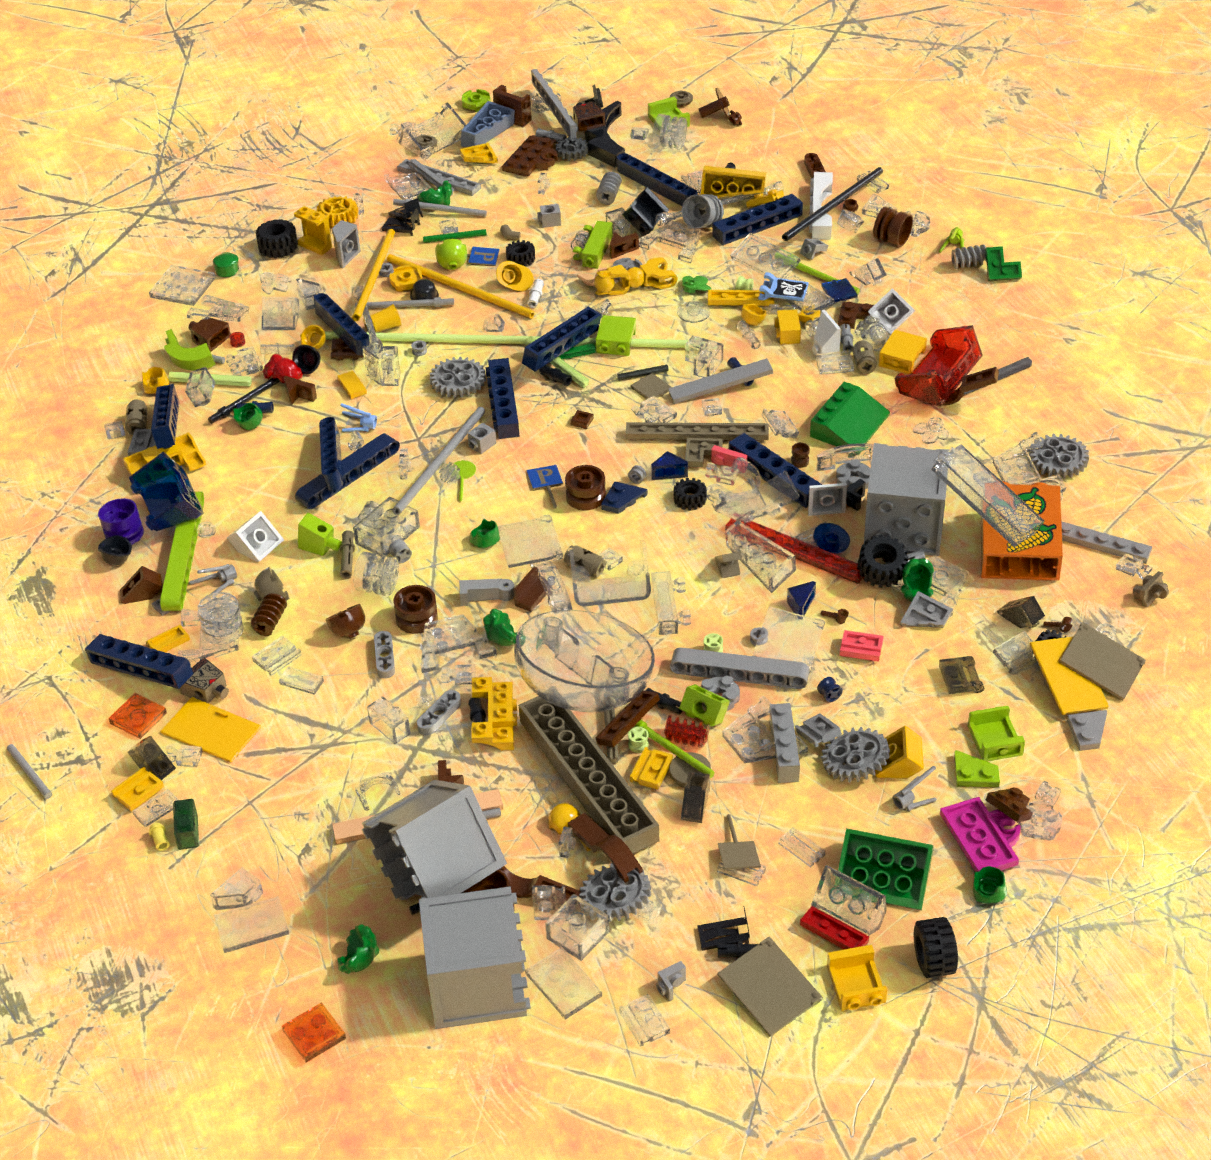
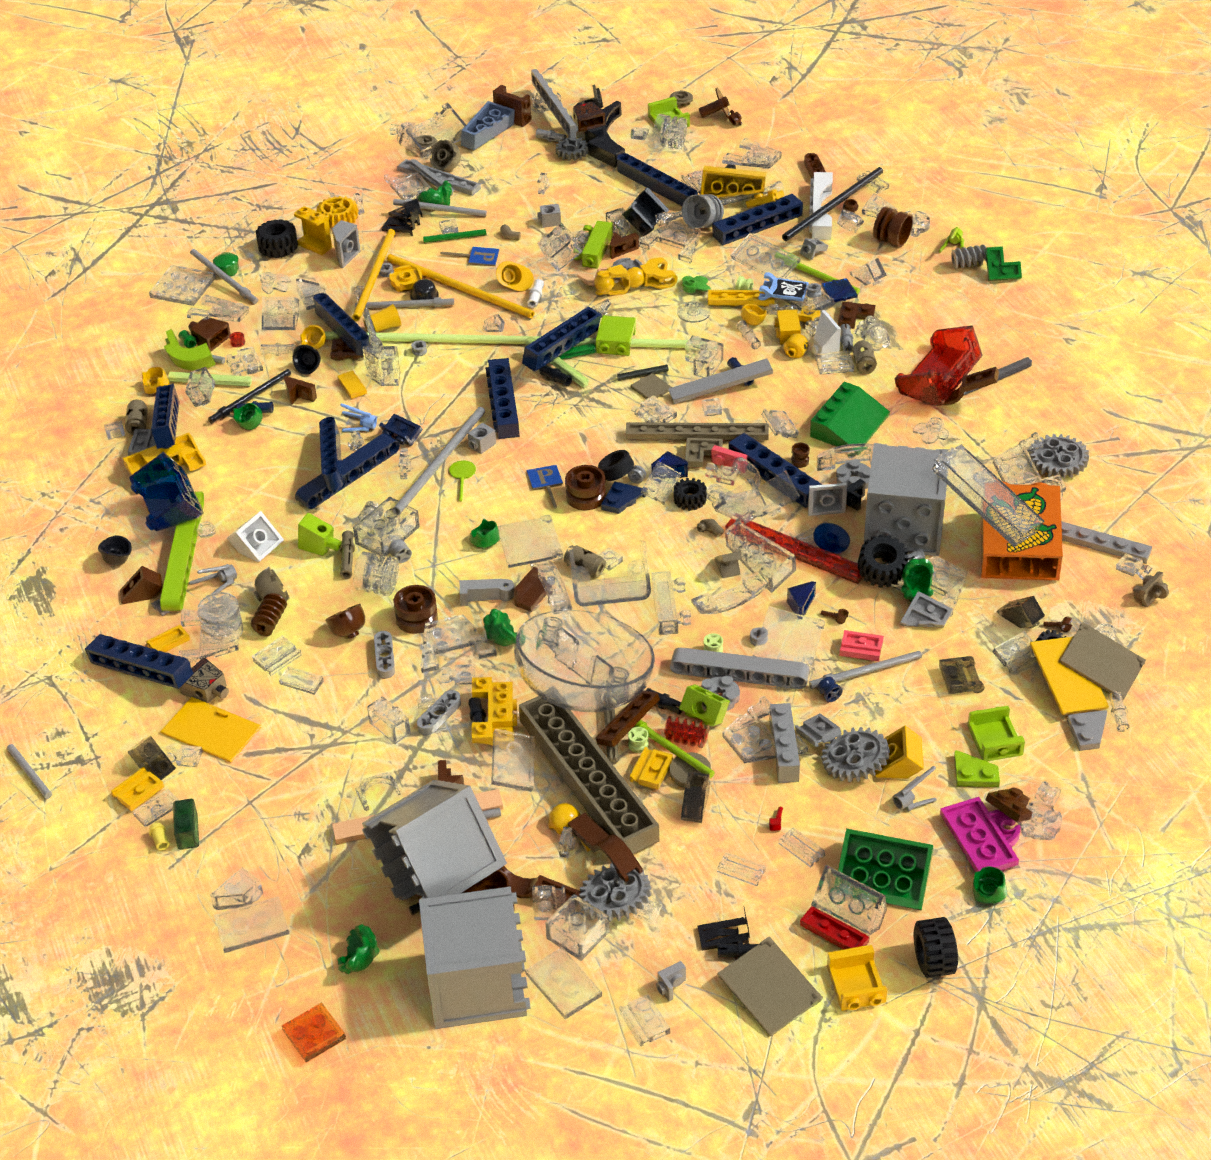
dark purple wheel [98,498,144,545] -> none
clear orange plate [108,693,167,739] -> none
red hair [263,354,303,383] -> none
light grey gear [430,357,486,398] -> none
lime cylinder [435,239,467,270] -> none
clear gear [438,462,461,484] -> none
yellow wing [460,143,498,163] -> none
lime plate [462,89,491,112] -> none
reddish brown plate [502,135,558,176] -> none
black tyre [506,240,535,267] -> none
reddish brown tile [571,410,594,429] -> none
light grey piece [596,172,622,205] -> none
dark tan piece [718,814,761,870] -> none
white slope [868,288,915,335] -> none
yellow panel [879,330,927,375] -> none
none -> green pin [178,330,197,348]
none -> light grey bar [190,249,258,304]
none -> dark blue bracket [379,414,423,446]
none -> dark tan cylinder [430,140,461,171]
none -> clear tile [491,729,535,792]
none -> clear brick [537,223,583,272]
none -> black tyre [598,450,634,481]
none -> clear plate [641,461,682,505]
none -> clear slope [691,572,769,615]
none -> dark tan arm [697,519,725,537]
none -> clear wing [722,138,782,169]
none -> red hand [769,806,783,831]
none -> yellow head [783,333,809,358]
none -> light grey bush [806,283,821,298]
none -> light grey bar [809,651,922,689]
none -> clear pin [1109,691,1130,732]

